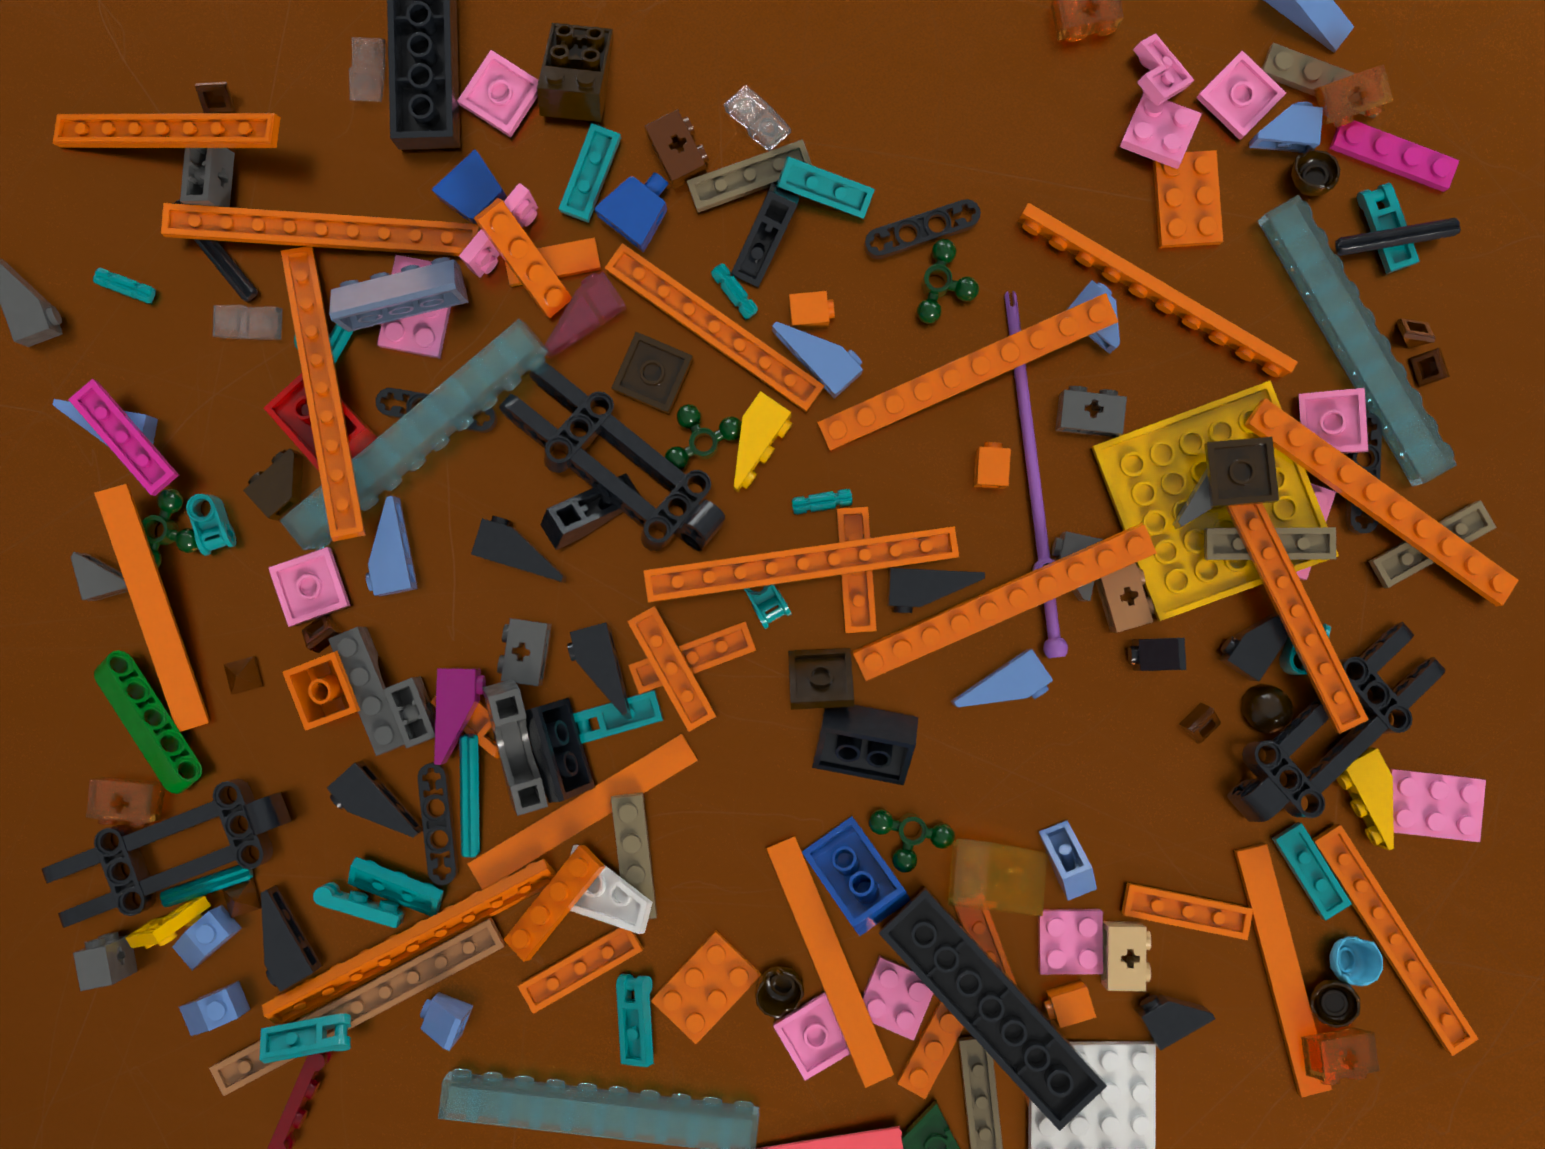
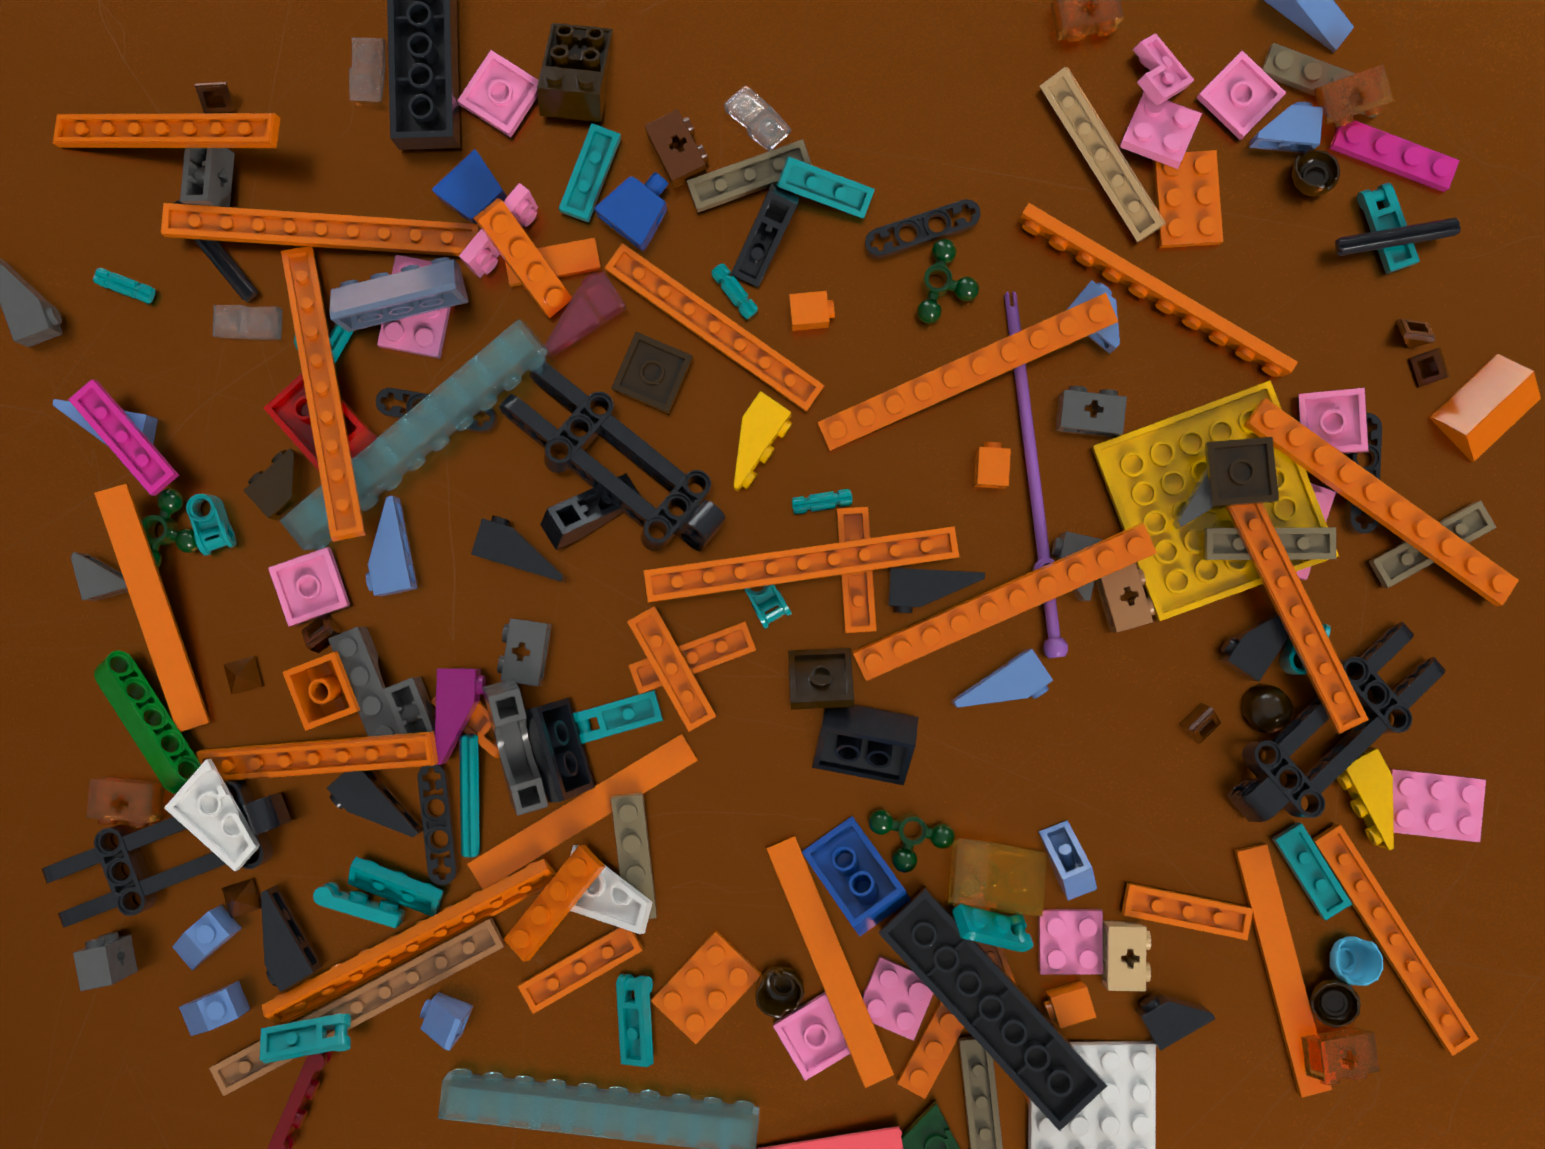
yellow plate [125,896,211,949] -> none
teal axle [160,865,253,908] -> none
black slope [567,622,632,720] -> none
dark green piece [665,404,742,470] -> none
medium blue slope [772,321,863,399] -> none
black slope [1128,638,1186,671] -> none
clear light blue brick [1258,195,1457,486] -> none
none -> white wing [164,759,260,871]
none -> orange tile [196,731,439,781]
none -> teal plate [952,904,1034,952]
none -> tan plate [1040,67,1166,242]
none -> orange slope [1429,354,1541,462]

